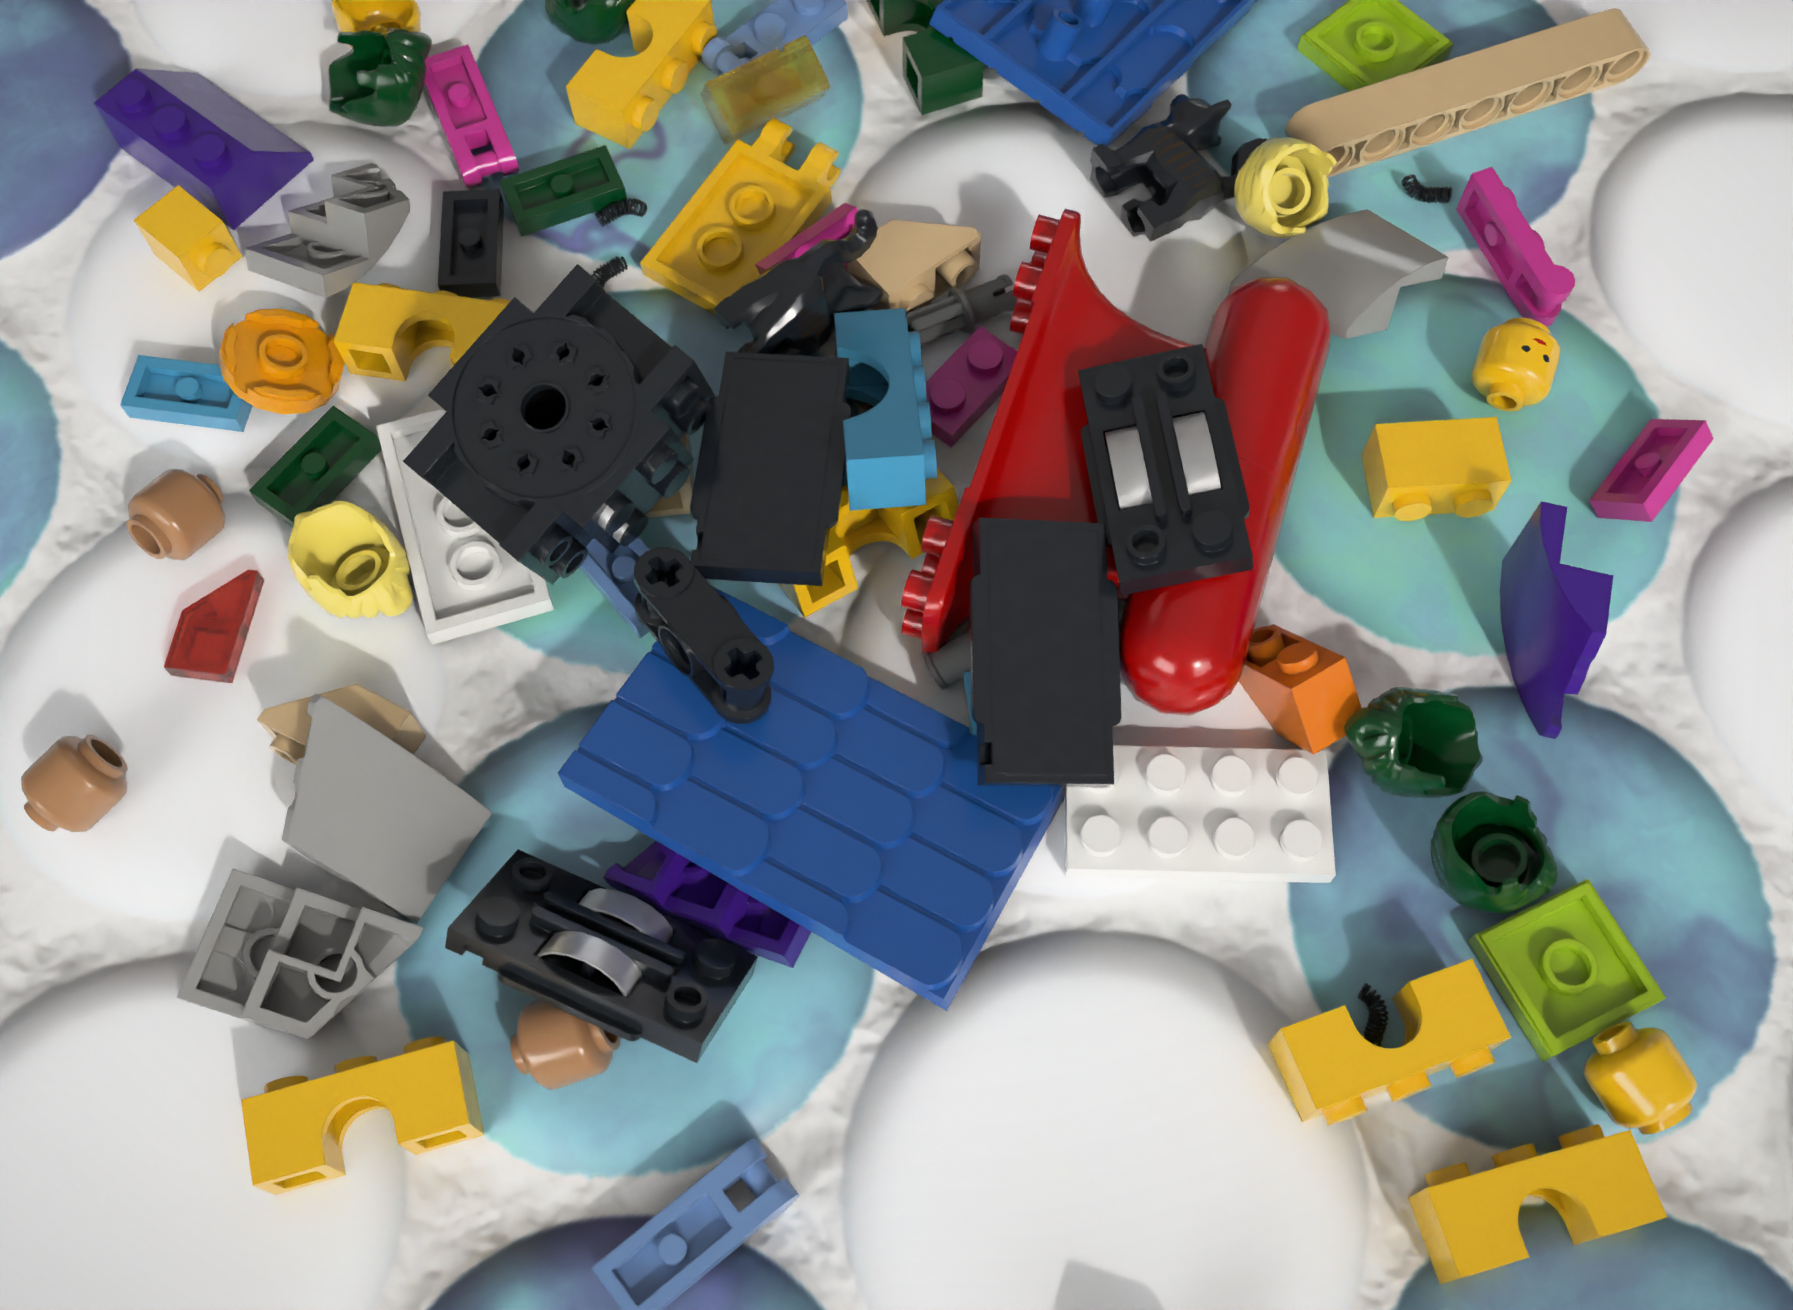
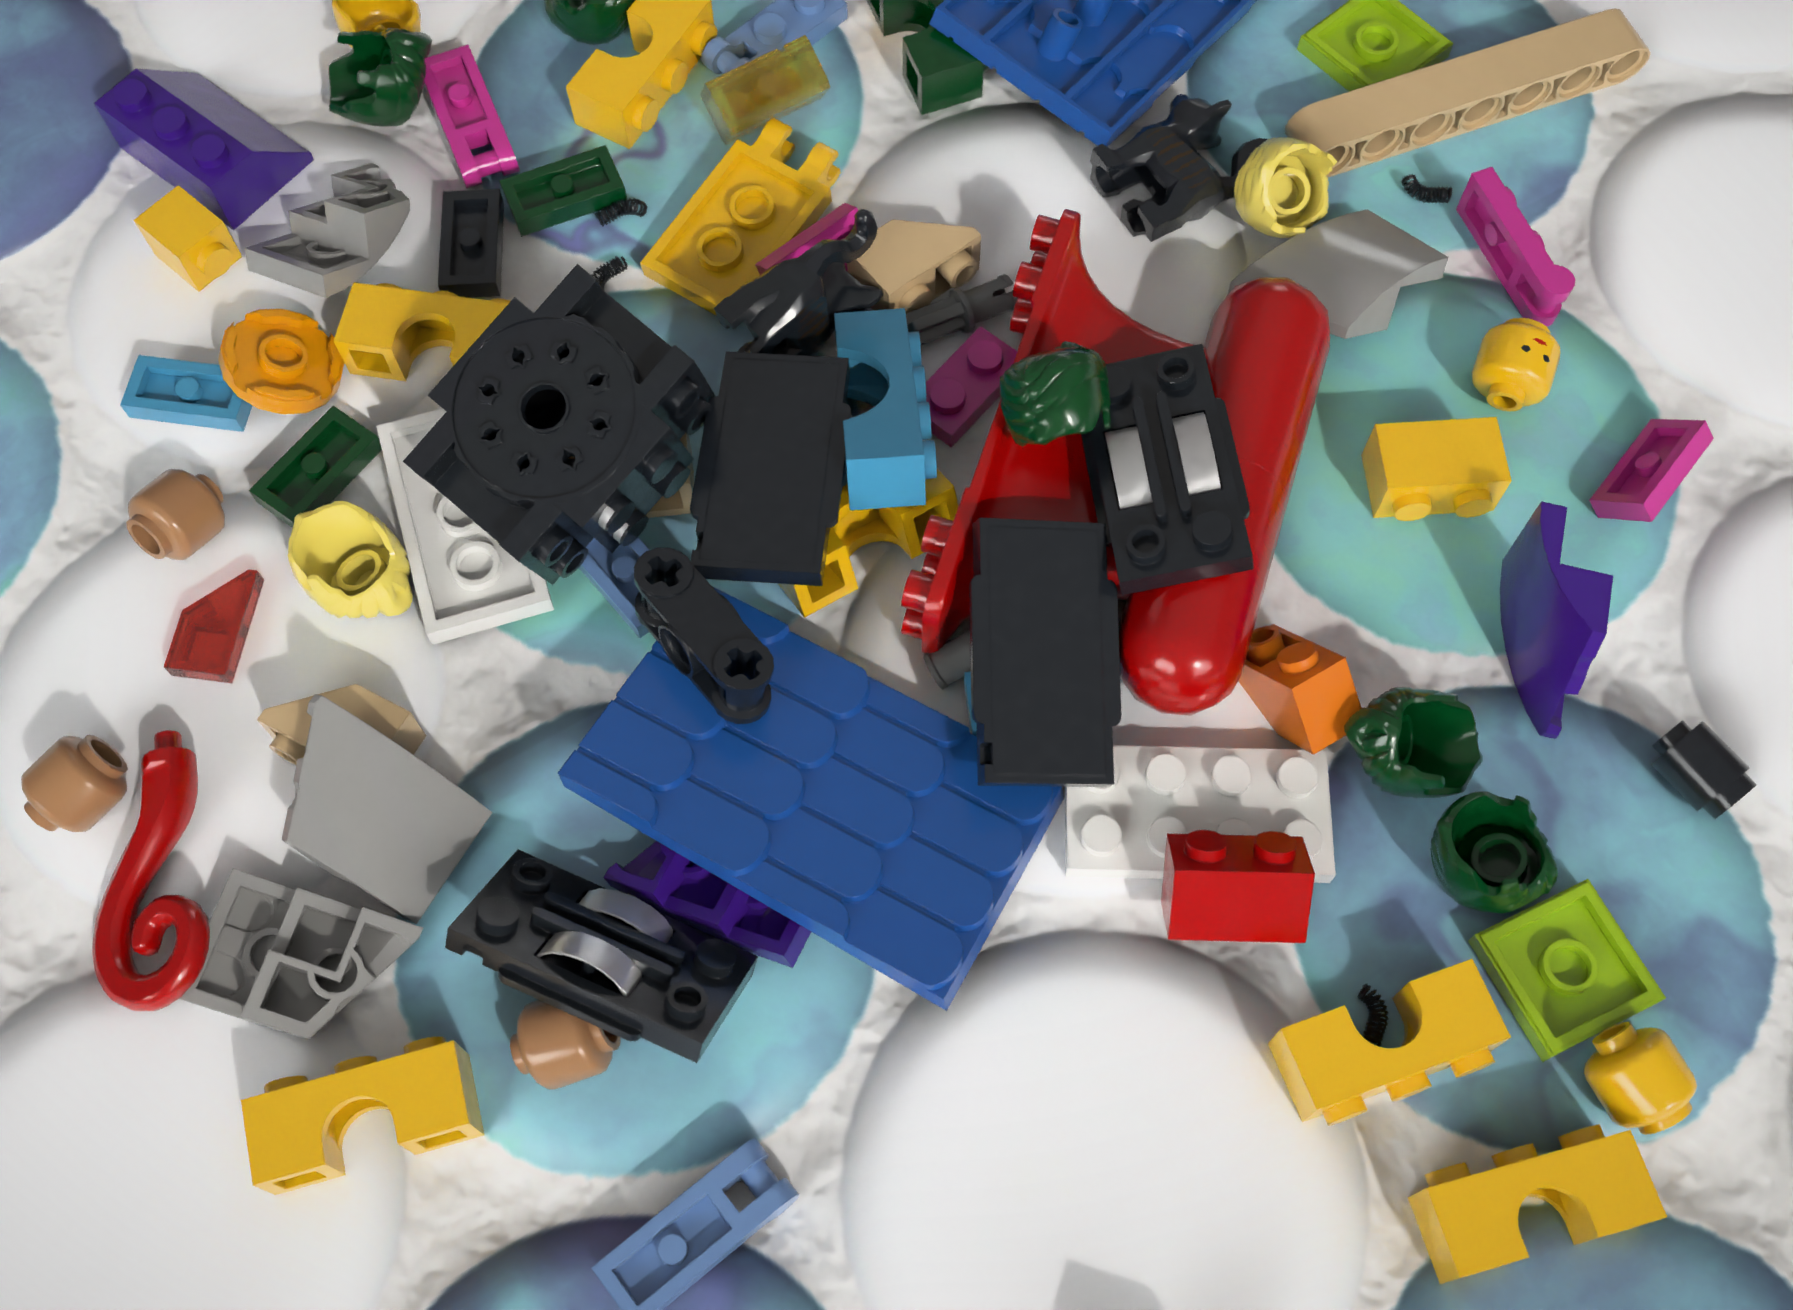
none -> red plant [92,730,210,1011]
none -> dark green hair [1000,341,1111,447]
none -> red brick [1161,830,1315,943]
none -> black brick [1651,720,1757,819]

